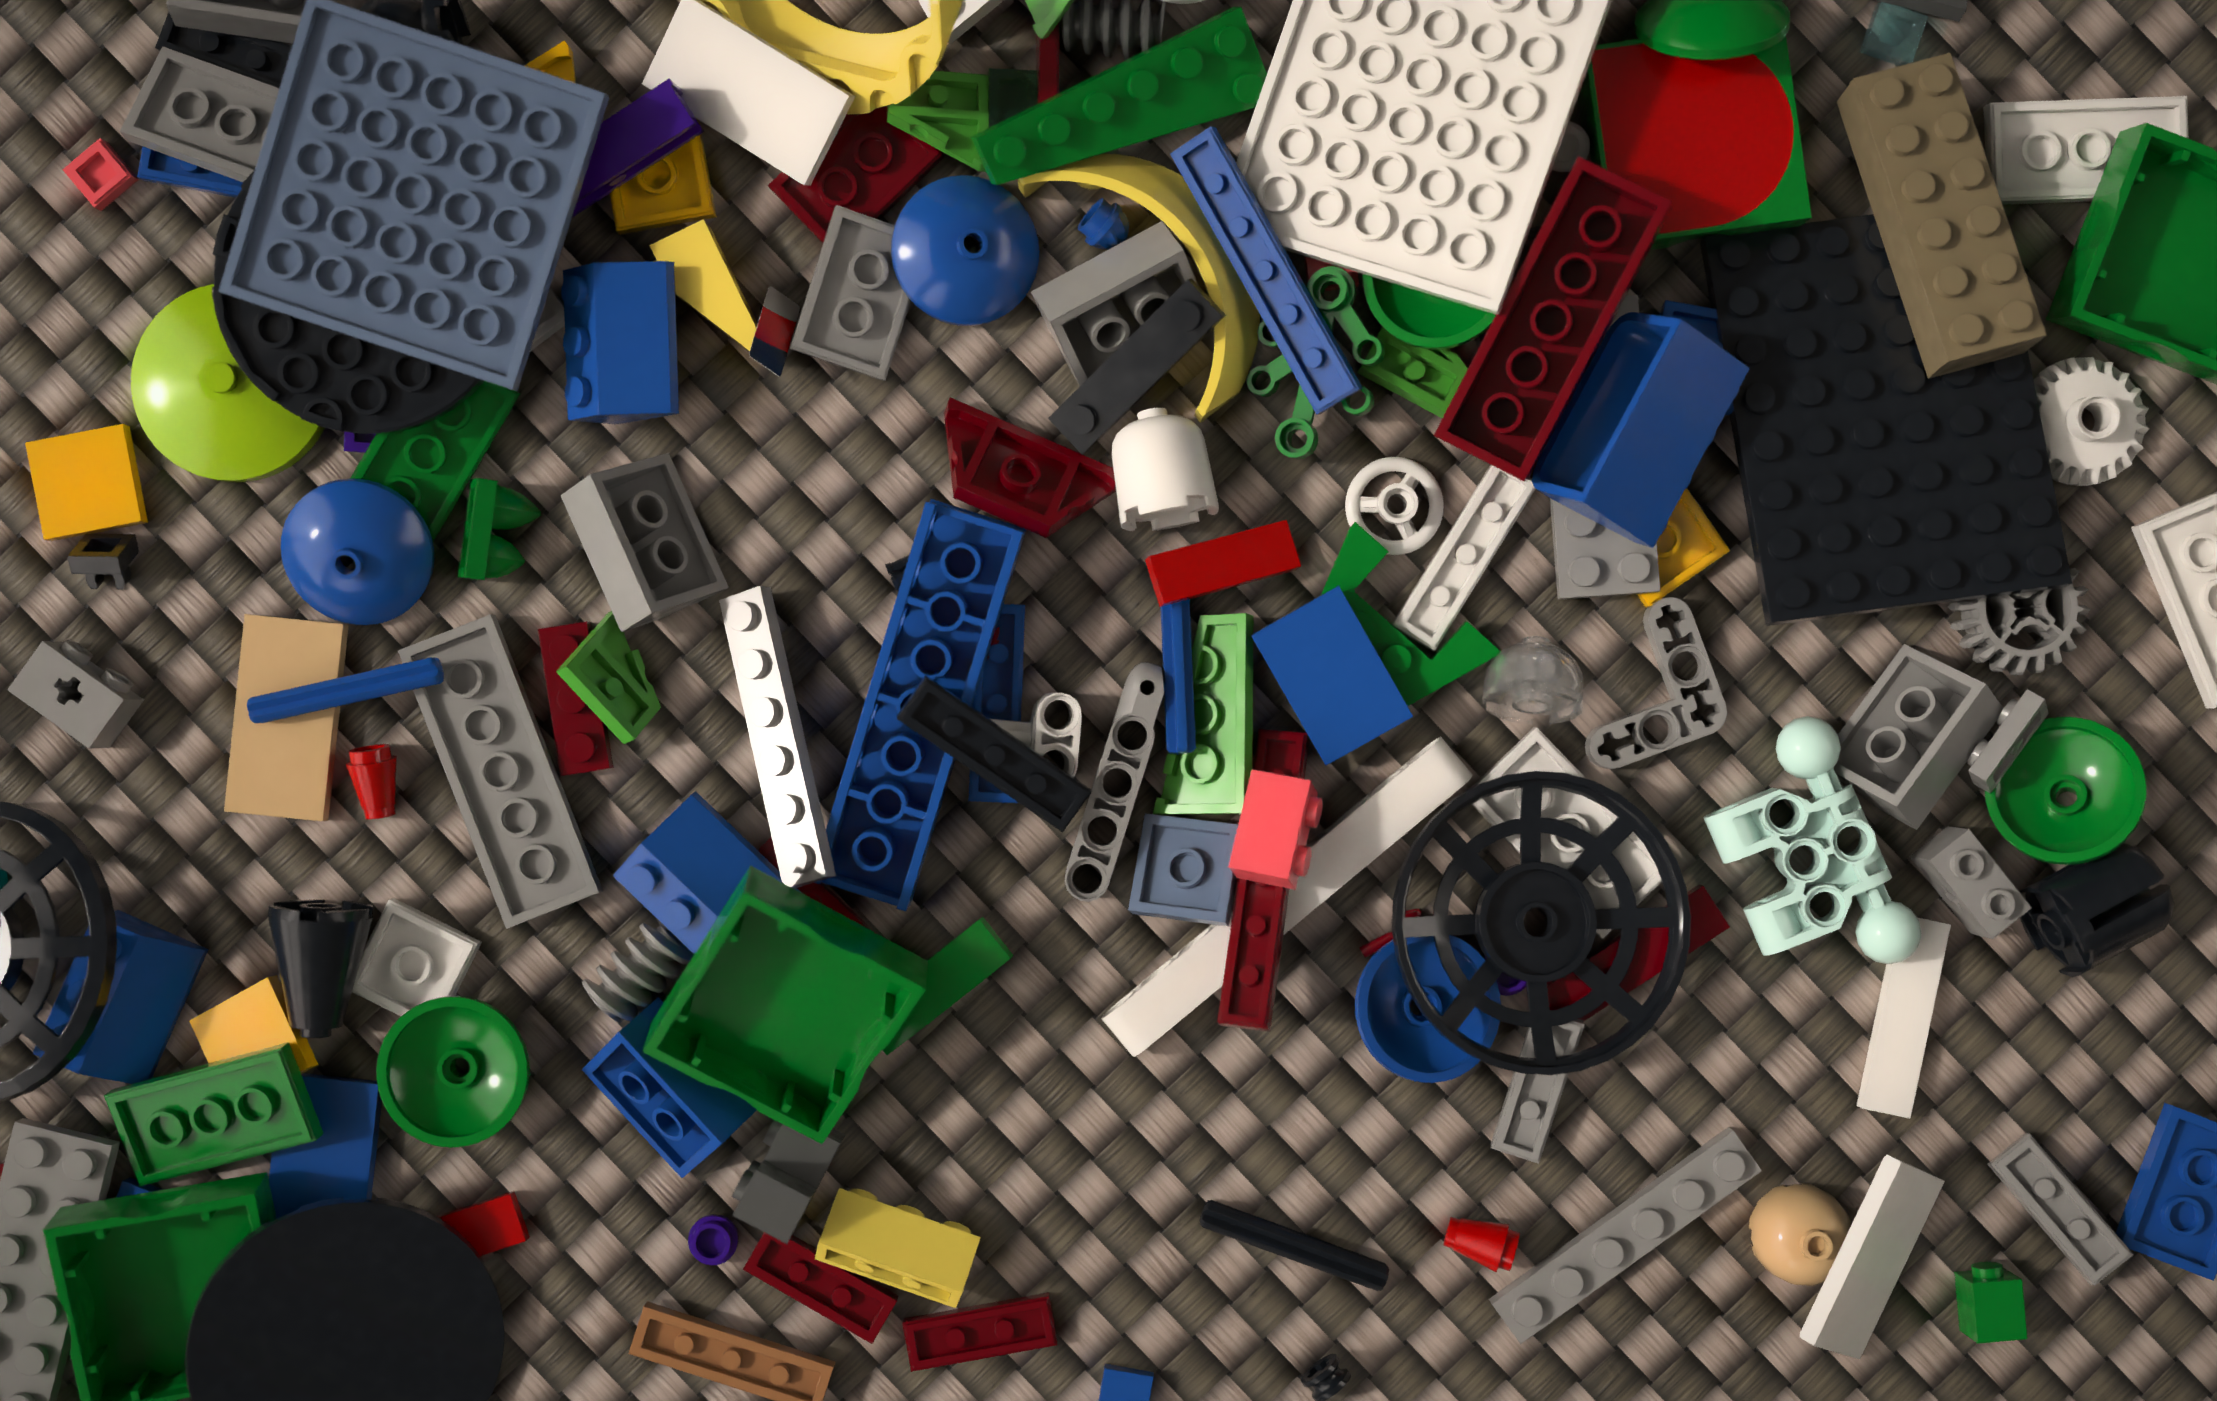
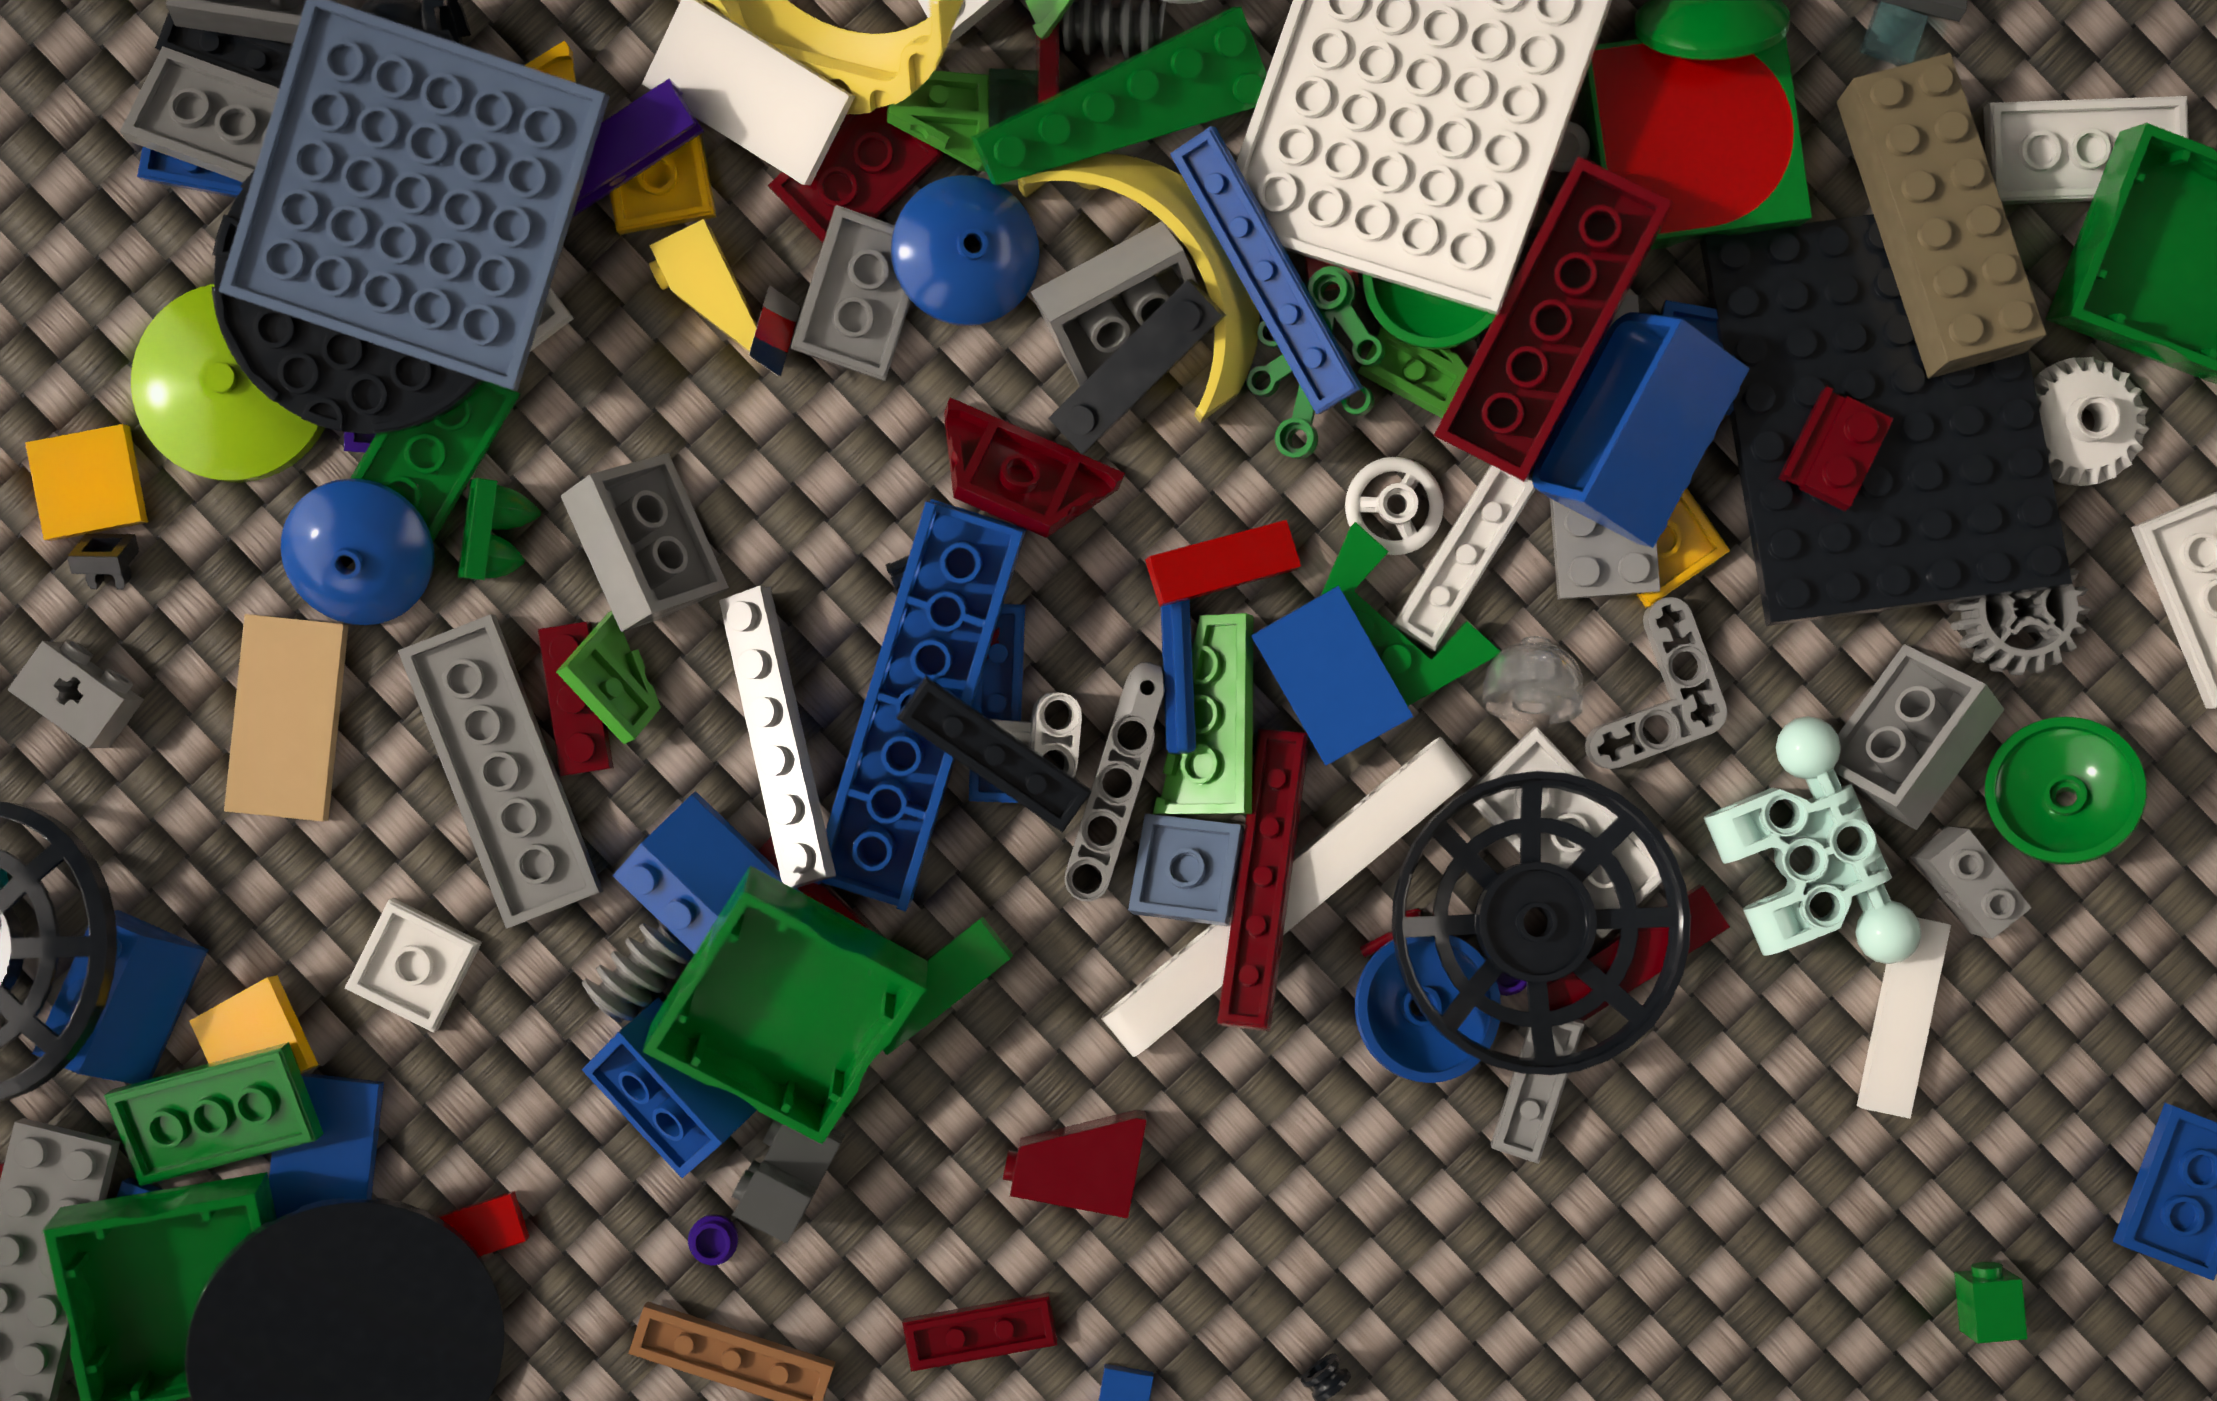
coral tile [62,138,139,211] -> none
blue axle [247,657,444,724] -> none
black cone [268,899,373,1038] -> none
red cone [346,744,397,819] -> none
green dish [376,996,530,1148] -> none
blue slope [561,261,679,424] -> none
dark red plate [743,1232,899,1344] -> none
light yellow brick [815,1188,981,1308] -> none
blue plate [1078,198,1129,250] -> none
white cylinder [1112,408,1219,531] -> none
black axle [1200,1200,1389,1291] -> none
coral brick [1228,770,1323,890] -> none
red cone [1443,1217,1520,1272] -> none
light grey plate [1489,1127,1762,1344] -> none
tan cylinder [1749,1183,1852,1286] -> none
white tile [1800,1155,1945,1360] -> none
light grey plate [1967,689,2048,794] -> none
light grey tile [1987,1133,2134,1286] -> none
black cylinder [2020,843,2174,977] -> none
none -> dark red slope [1003,1110,1147,1219]
none -> dark red plate [1778,386,1893,511]

